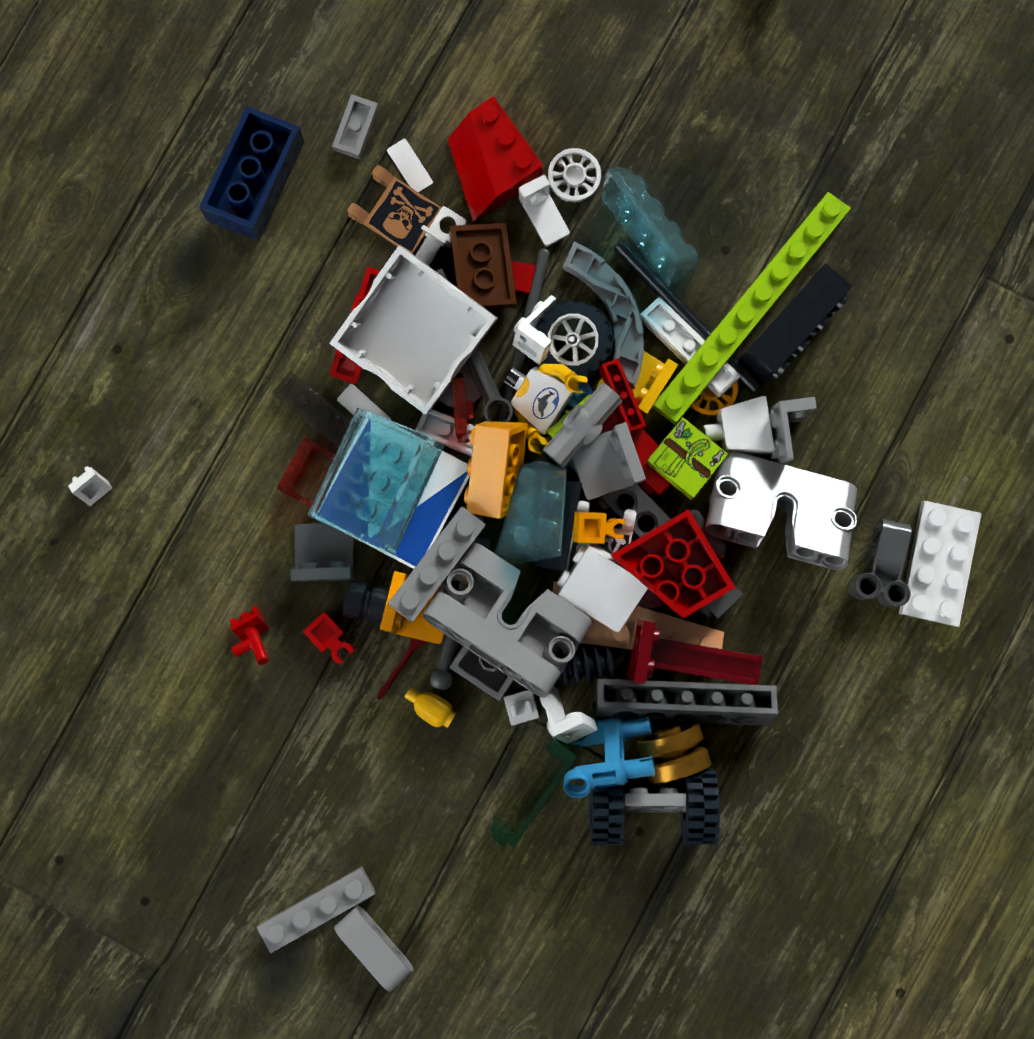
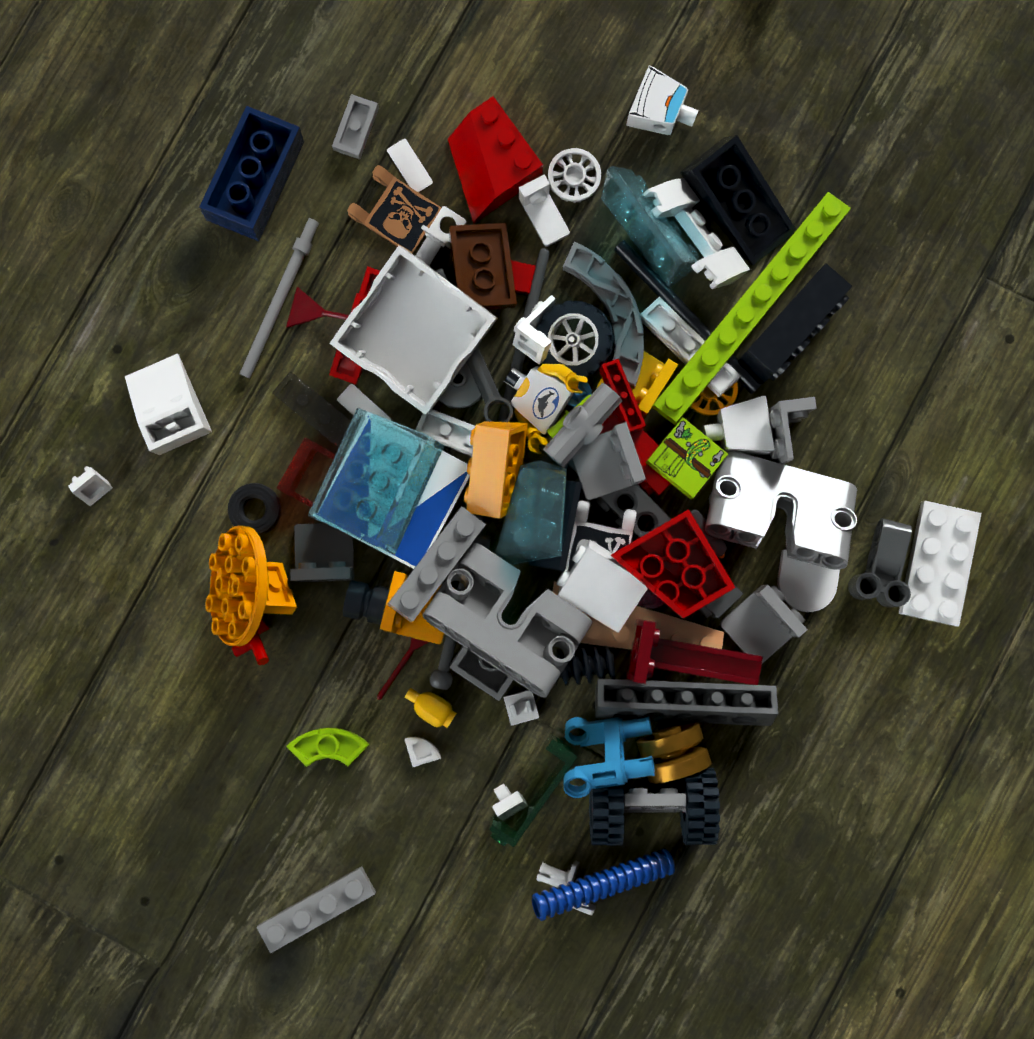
red plate [302,611,355,664] -> none
light grey beam [334,906,414,992] -> none
clear red plate [453,377,474,443] -> none
white bracket [540,686,597,744] -> none
light orange plate [572,512,625,544] -> none
none -> white slope [125,353,212,455]
none -> light orange bracket [205,526,297,646]
none -> black tyre [228,483,281,535]
none -> light grey bar [239,218,319,379]
none -> dark red piece [286,287,349,328]
none -> lime tile [286,728,370,767]
none -> white tile [404,737,441,767]
none -> white tile [492,783,528,821]
none -> blue piece [532,848,675,921]
none -> white bracket [537,861,596,915]
none -> white torso [626,65,699,135]
none -> white wedge [643,178,750,289]
none -> black slope [680,135,796,266]
none -> light grey bracket [720,585,808,663]
none -> white tile [777,550,840,612]

